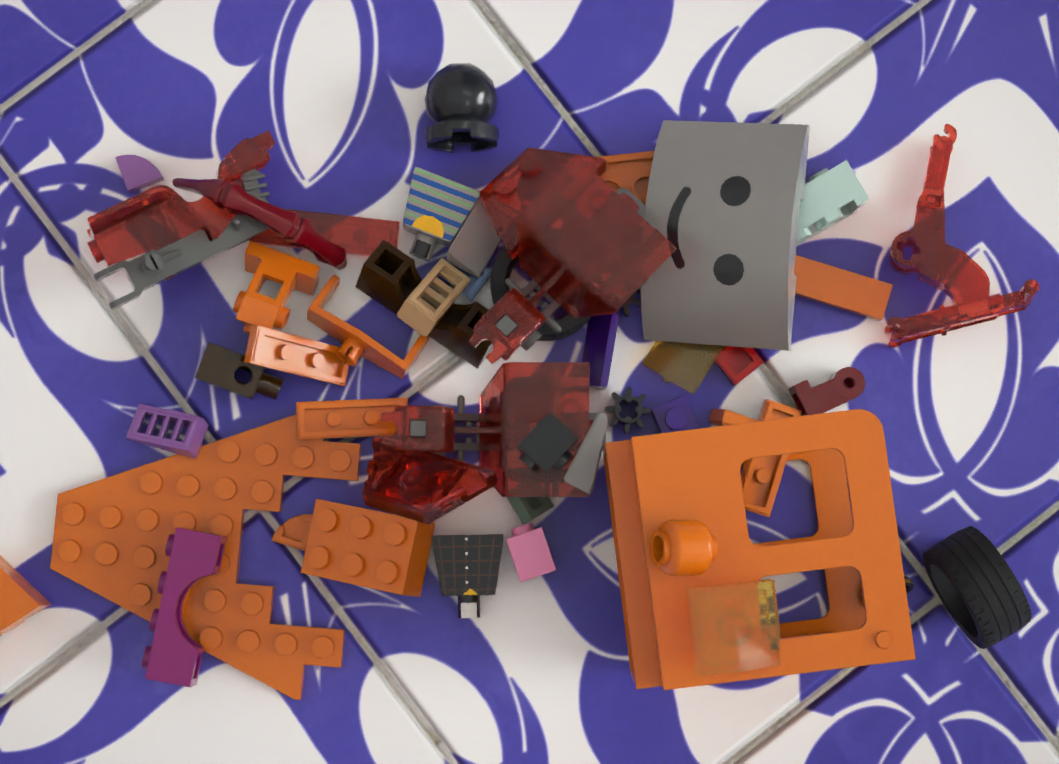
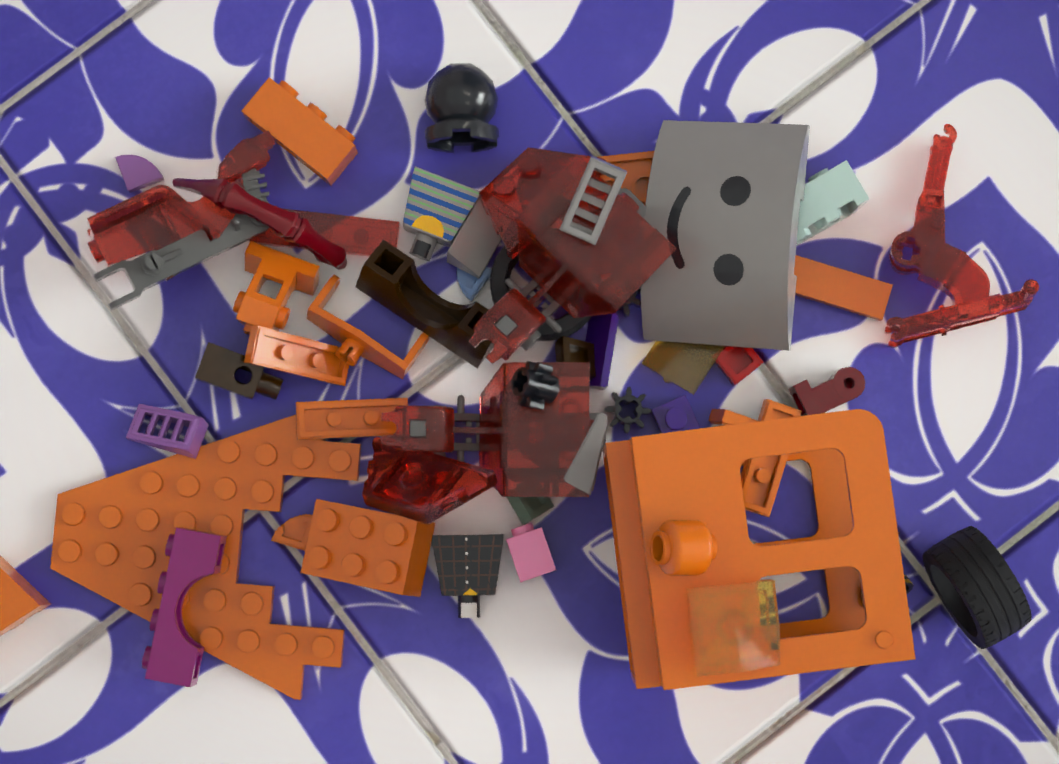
tan slope [397,258,471,337] -> none
black brick [518,412,578,473] -> none
none -> orange brick [241,77,358,186]
none -> black gear [511,361,559,410]
none -> dark brown plate [555,336,596,382]
none -> light grey slope [559,155,627,245]

